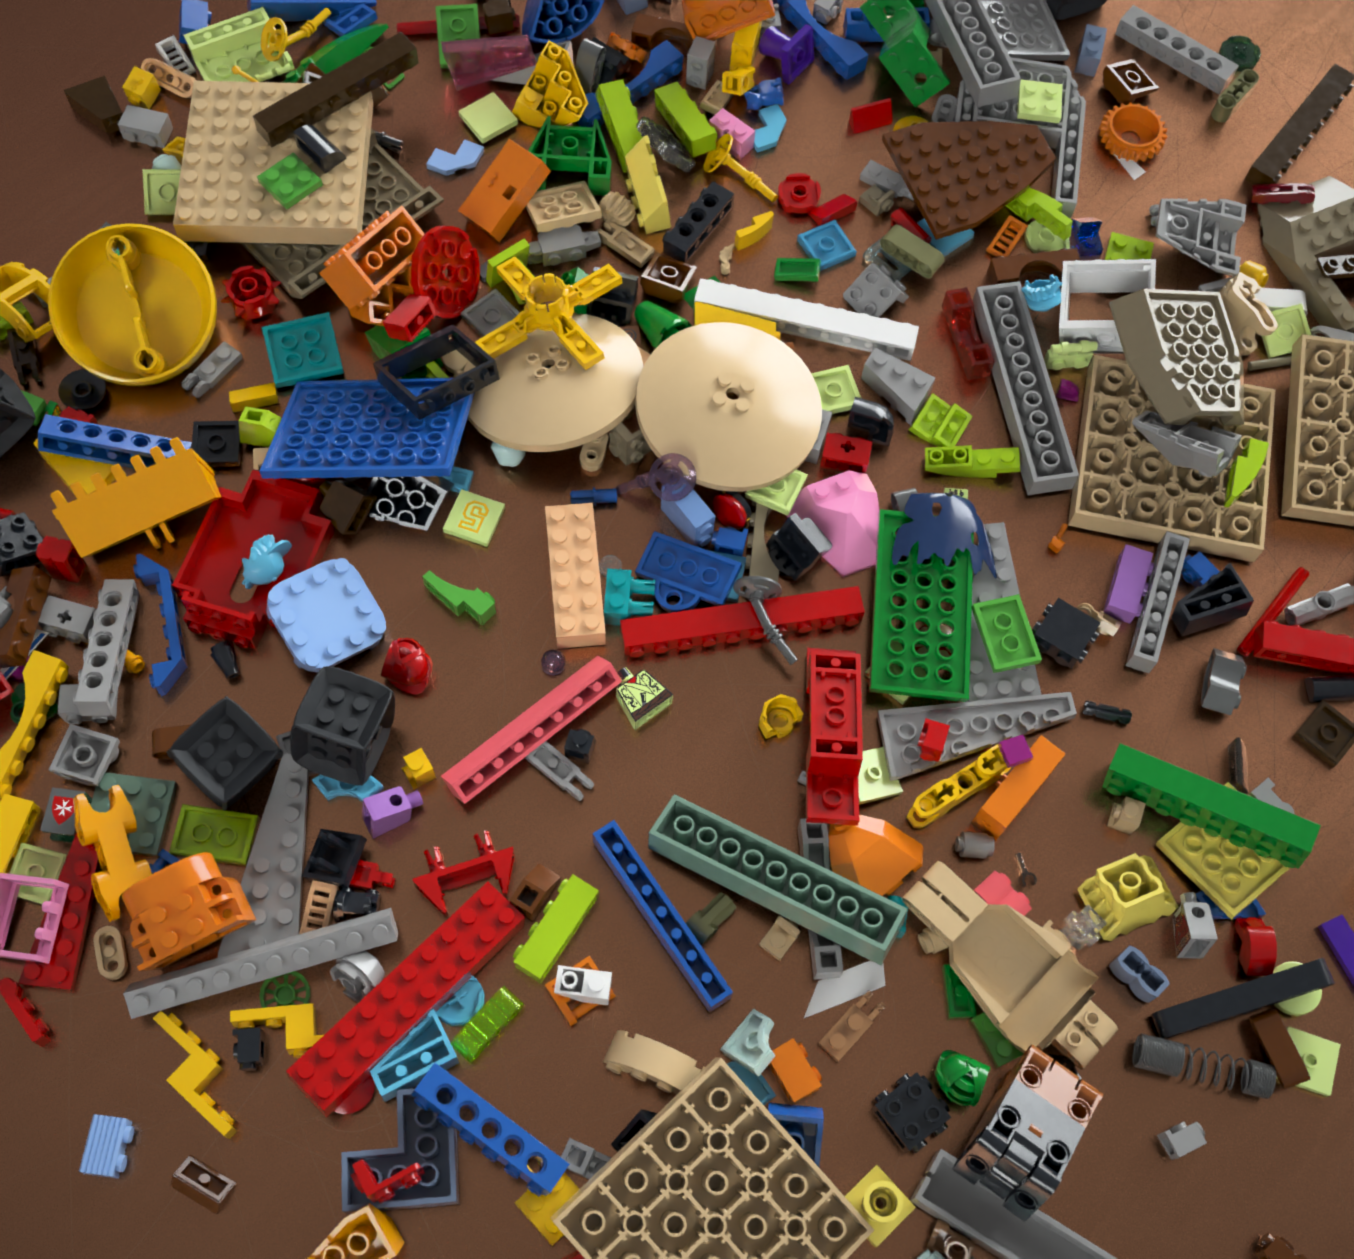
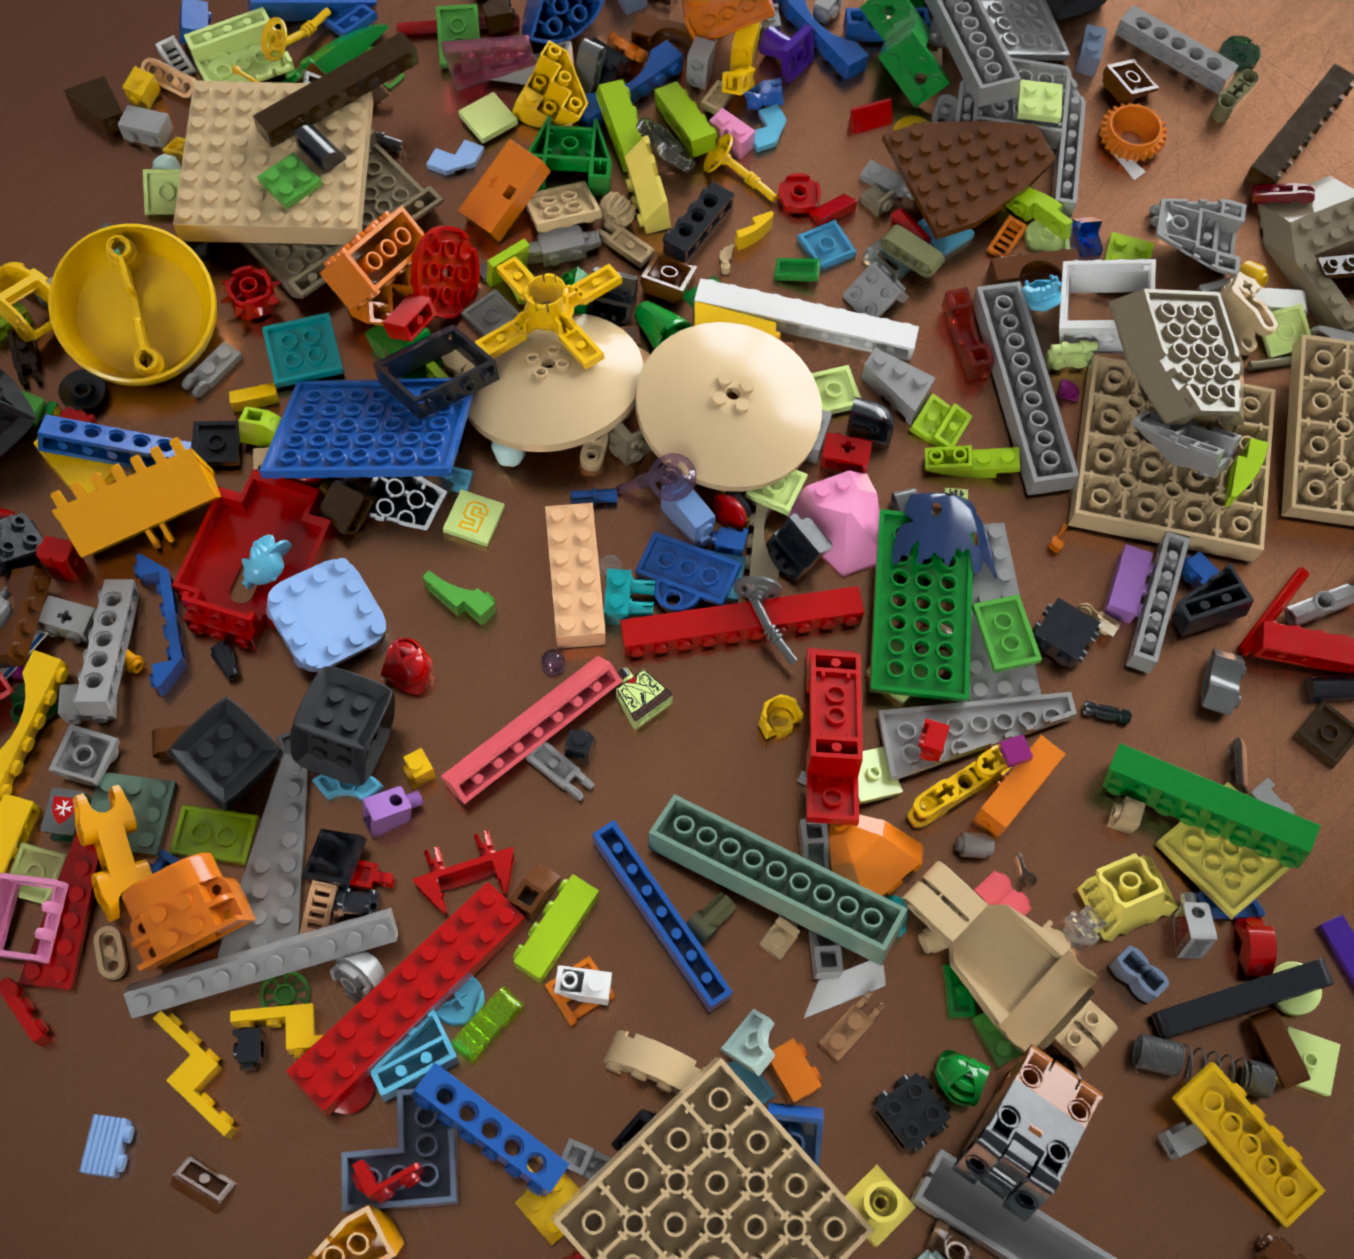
none -> yellow plate [1172,1062,1326,1229]

